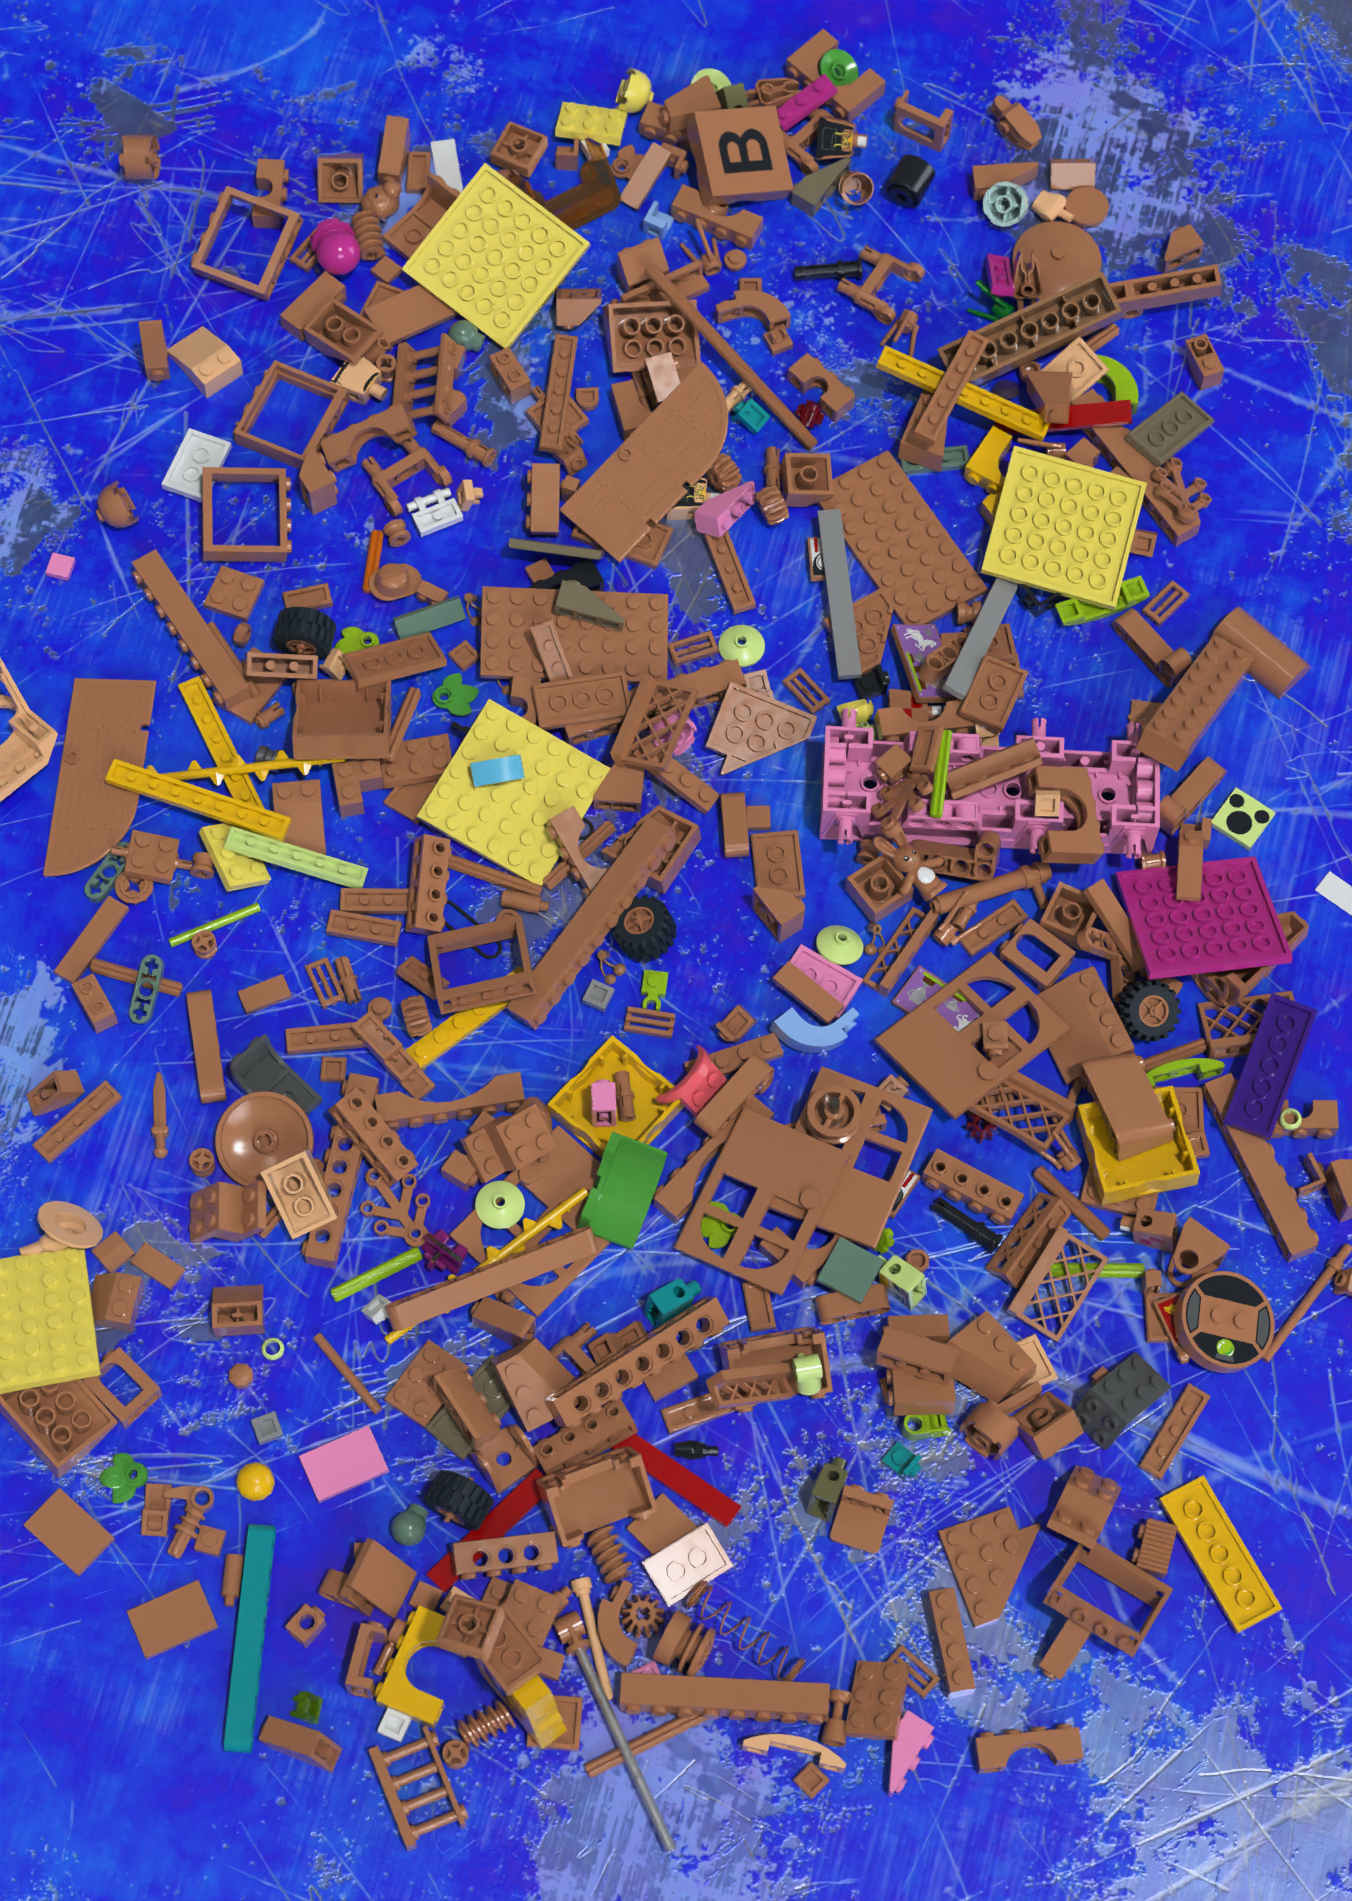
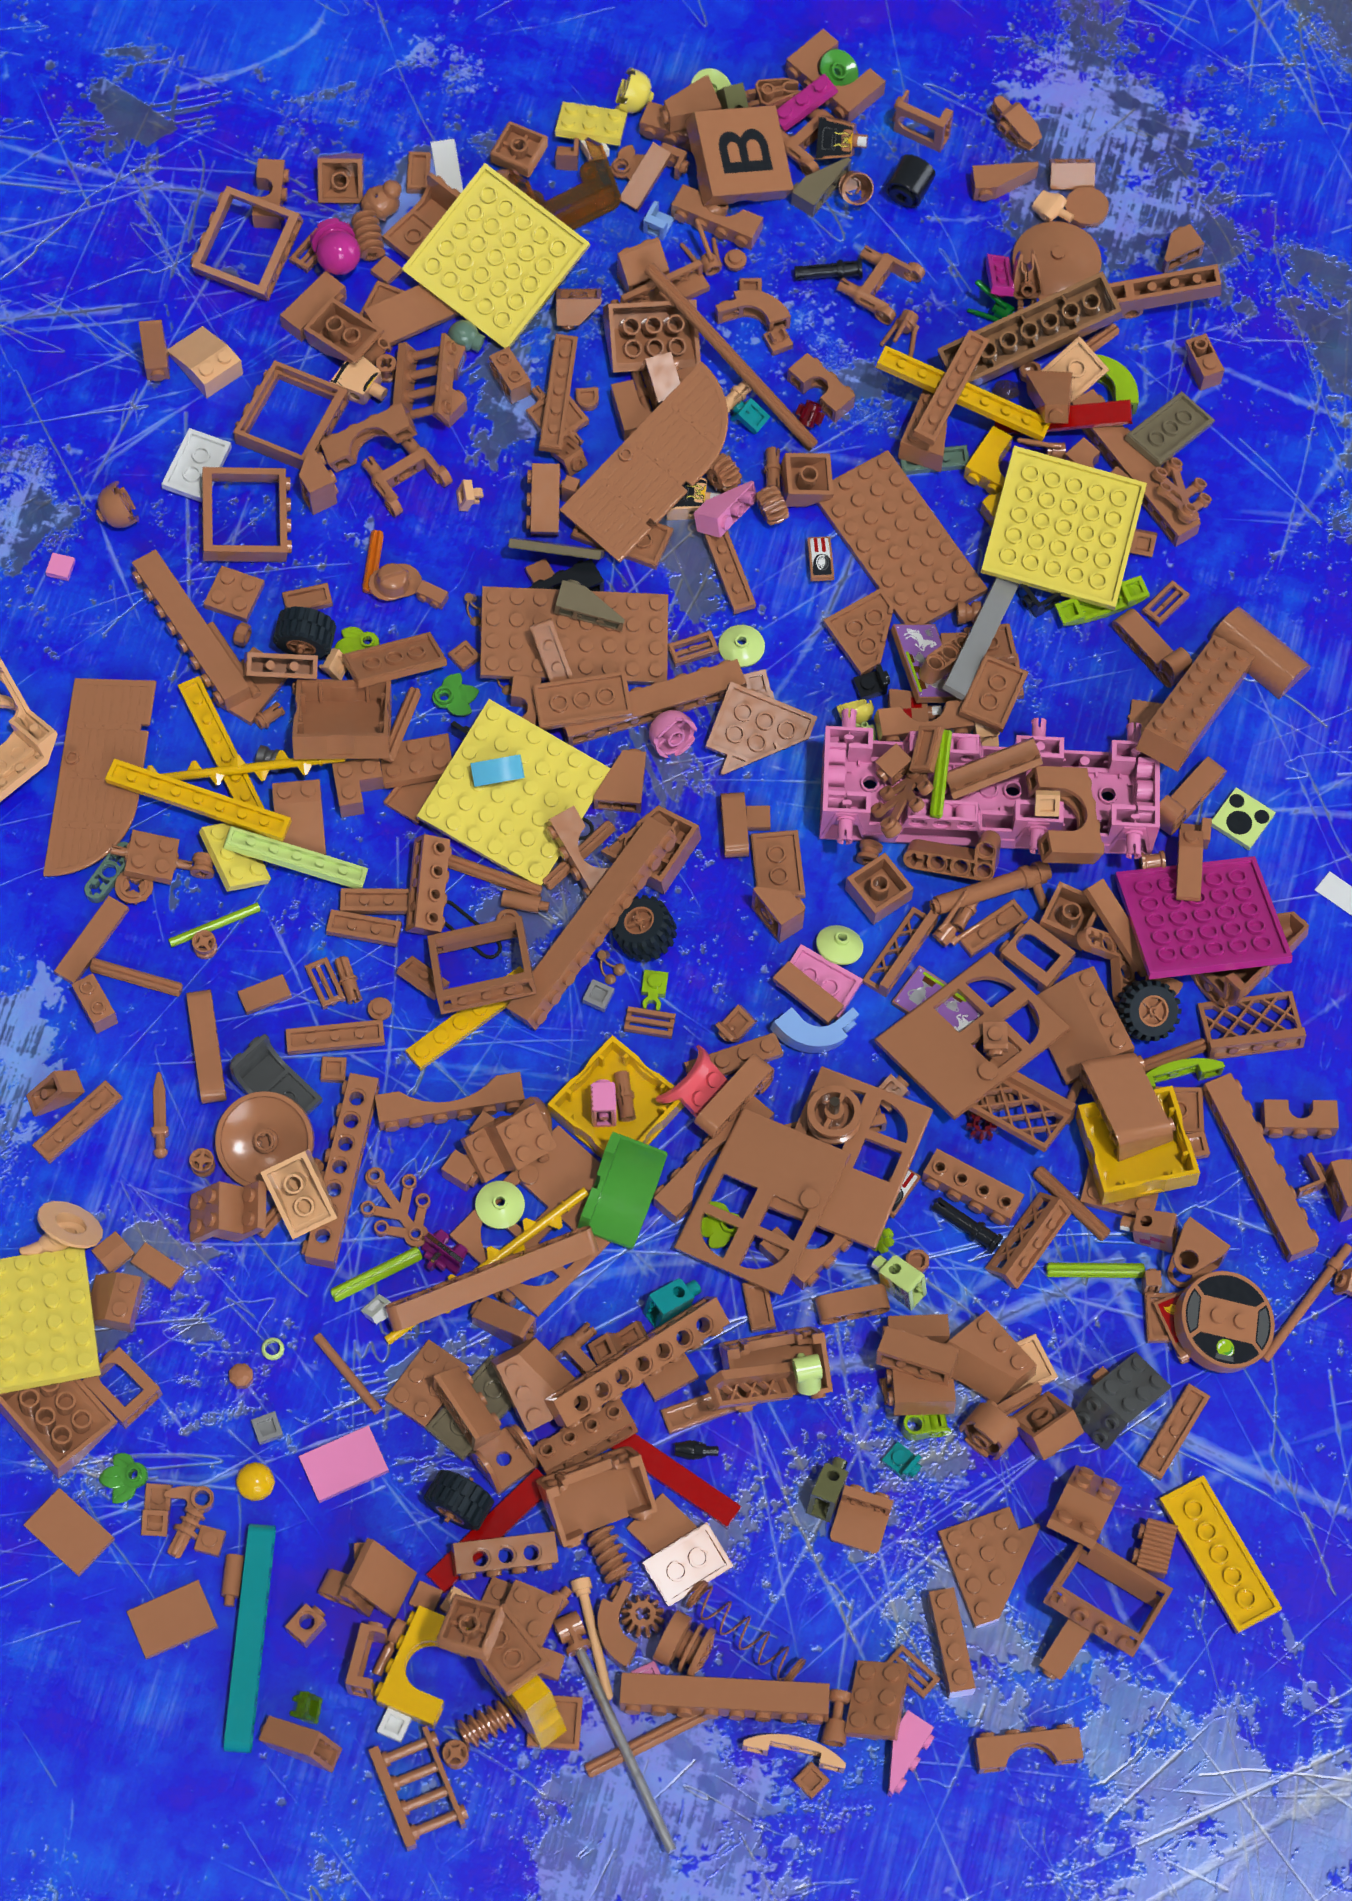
nougat brick [119,135,161,180] -> none
sand green beam [129,954,165,1024] -> none
nougat slope [212,1284,265,1337] -> none
nougat brick [328,1087,418,1187] -> none
nougat slope [352,1011,436,1100] -> none
nougat slope [378,115,411,185] -> none
nougat wheel [383,519,411,547] -> none
sand green piece [391,1503,429,1546] -> none
sand green tile [393,595,466,640] -> none
nougat gear [401,995,432,1037] -> none
white plate [406,488,463,537] -> none
nougat pin [431,420,497,468] -> none
nougat fence [610,674,698,772] -> none
nougat plate [631,742,720,815] -> none
nougat tile [782,667,830,715] -> none
light grey tile [817,509,862,680] -> none
sand green tile [817,1237,884,1305] -> none
medium nougat piece [864,922,887,956] -> none
nougat animal [872,829,947,902] -> none
light aqua cylinder [983,181,1029,227] -> none
nougat fence [1005,1225,1109,1343] -> none
nougat plant [1022,1116,1082,1172] -> none
dark purple plate [1223,993,1318,1141] -> none
yellowish green piece [1279,1108,1302,1130] -> none

